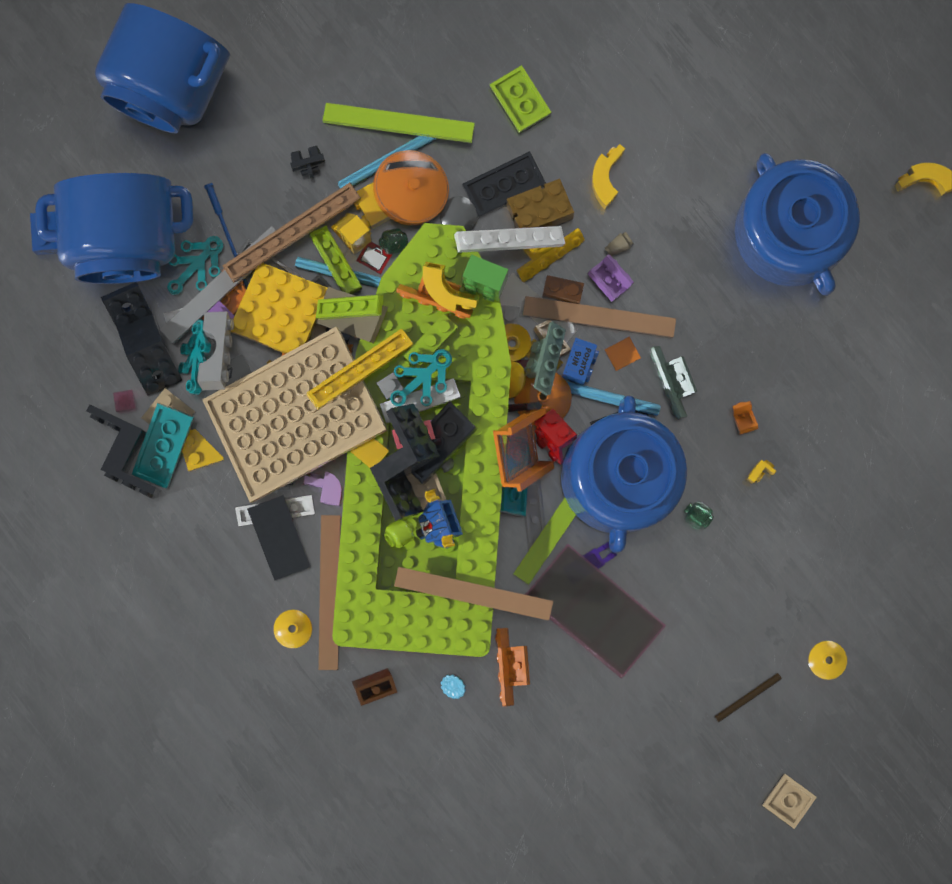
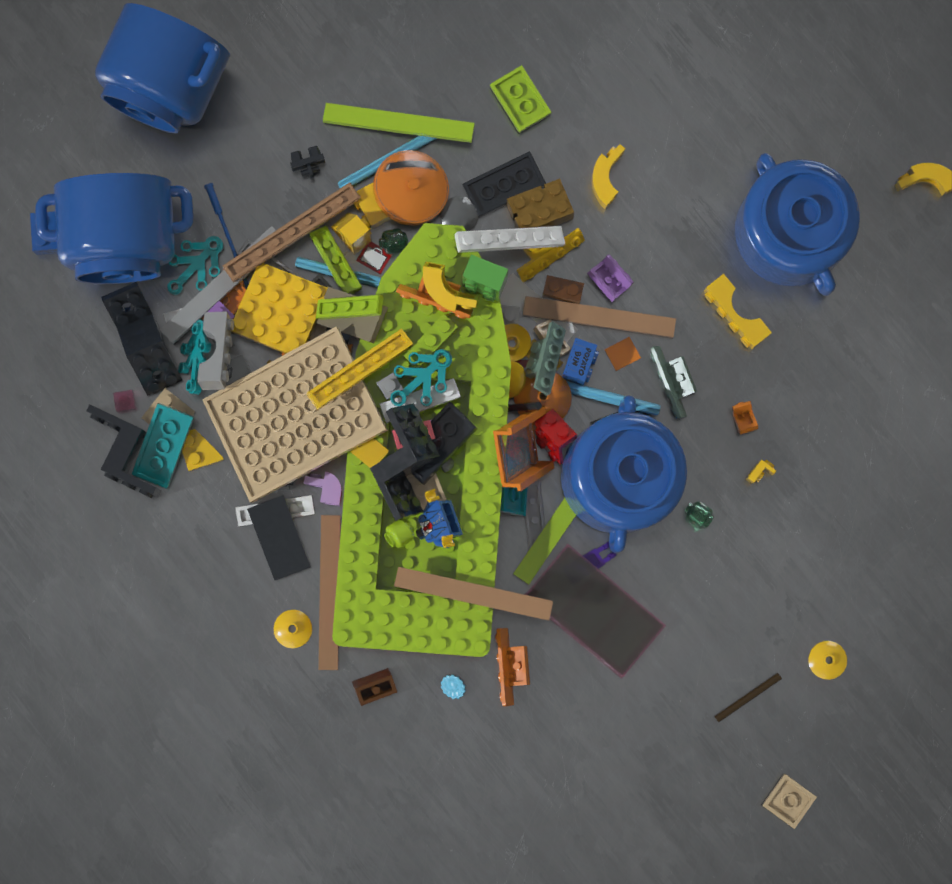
dark tan cone [605,232,634,256] -> none
none -> yellow arch [704,274,772,349]

